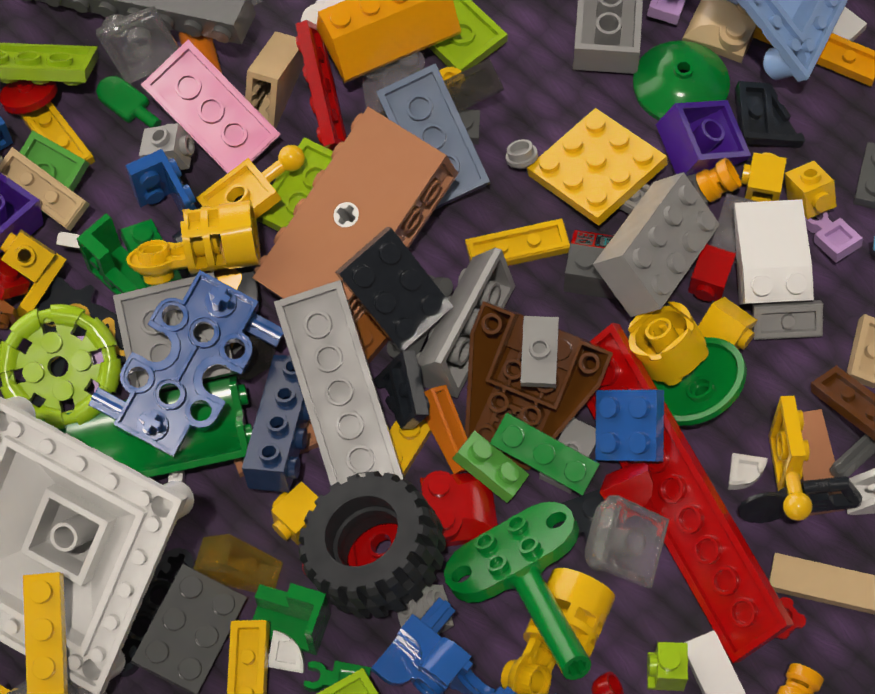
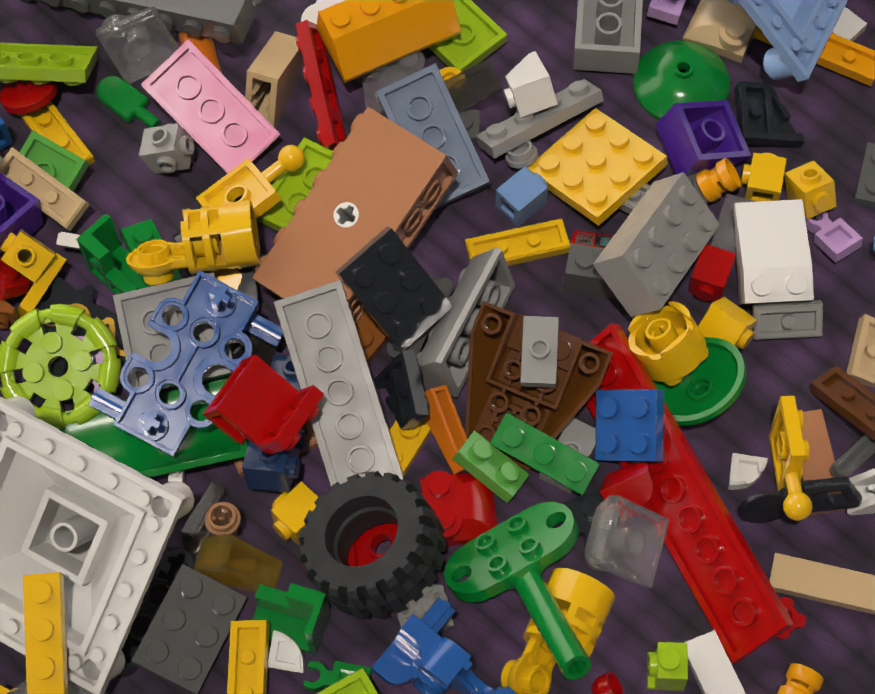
blue bracket [125,149,196,219] -> none
none -> clear smoke tile [181,481,224,555]
none -> red piece [202,354,324,454]
none -> medium nougat cone [205,502,240,543]
none -> light grey plate [476,79,604,158]
none -> medium blue brick [495,166,548,227]
none -> white slope [503,51,558,117]

